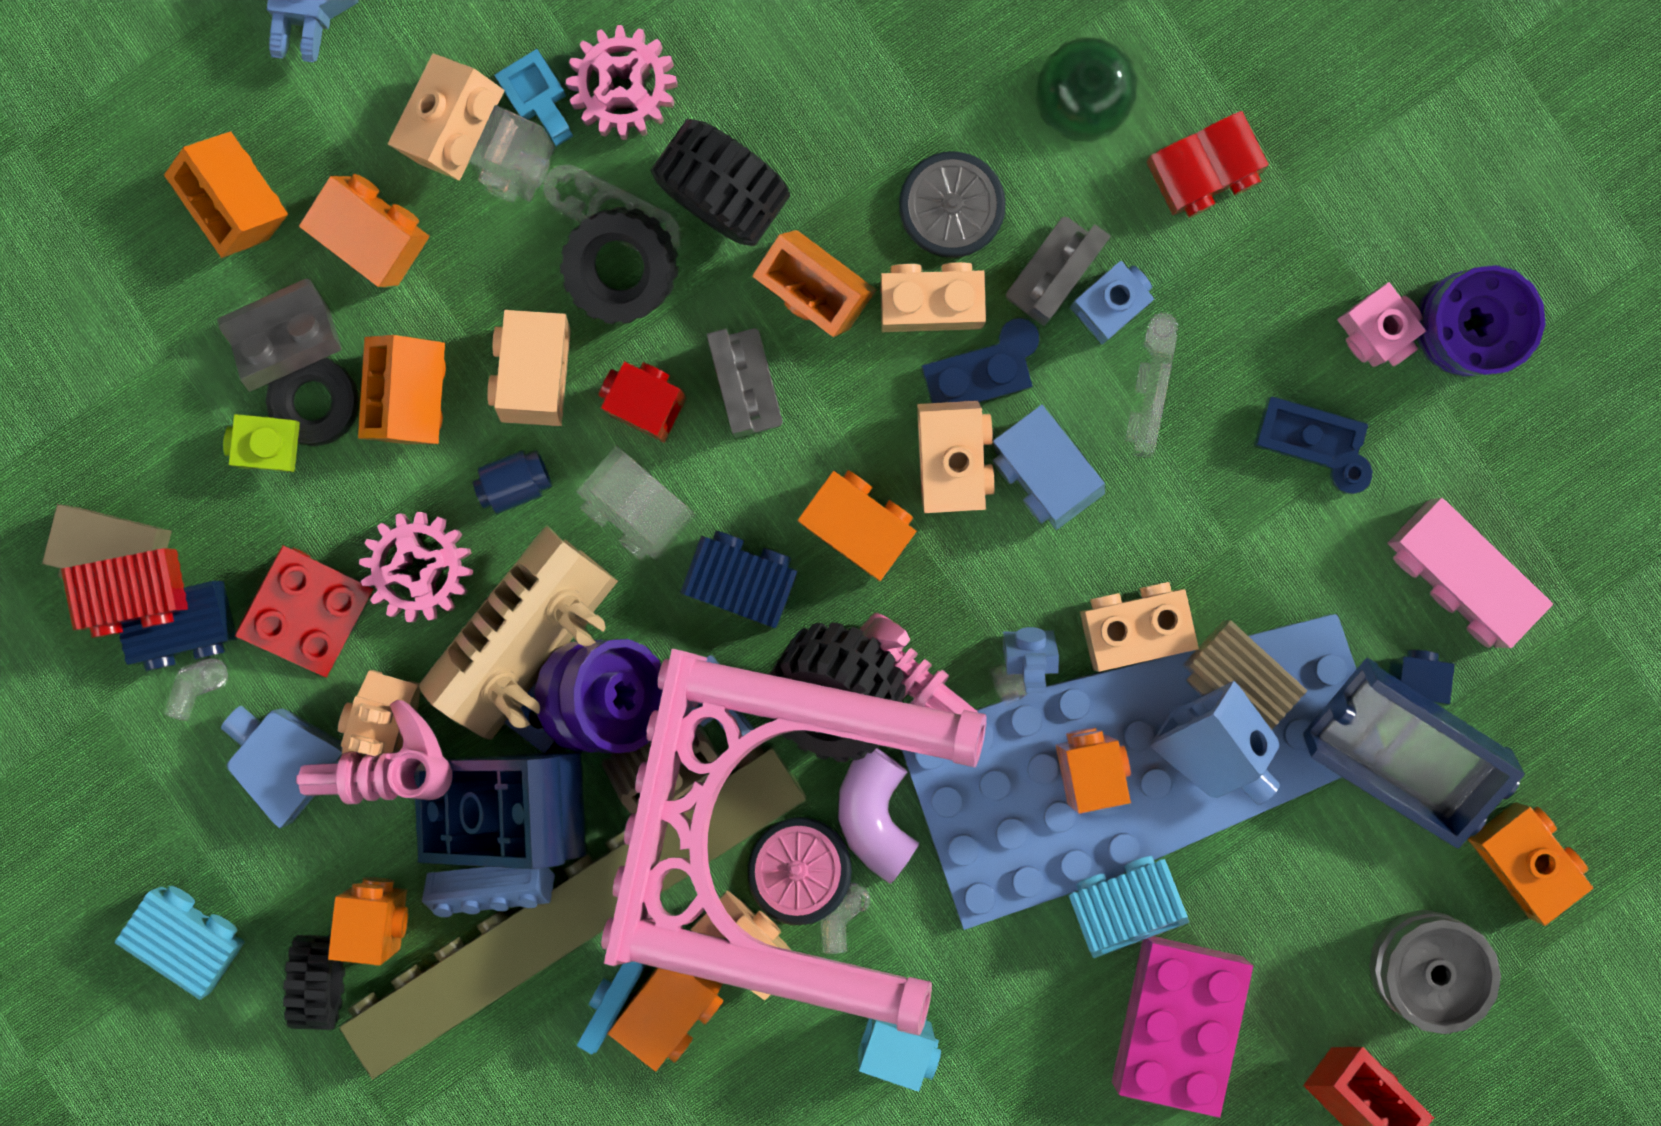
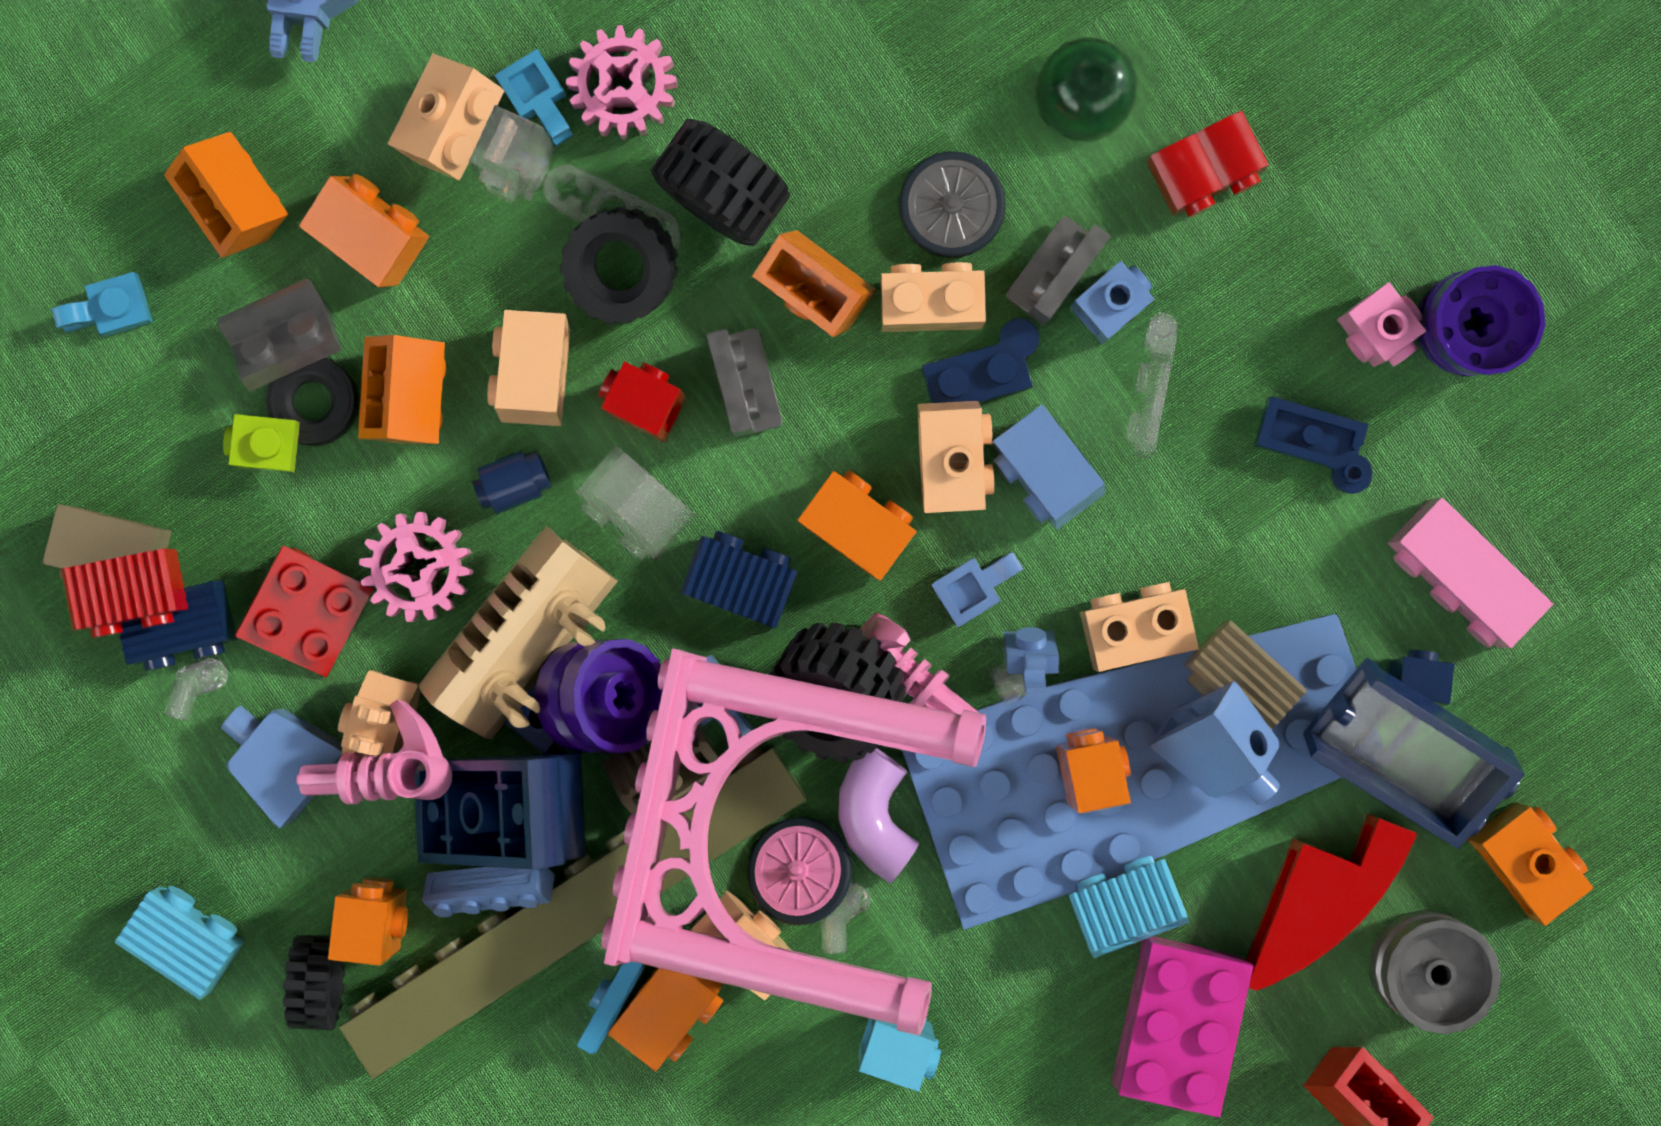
none -> dark azure plate [51,272,153,337]
none -> medium blue plate [931,552,1023,627]
none -> red slope [1246,814,1418,991]

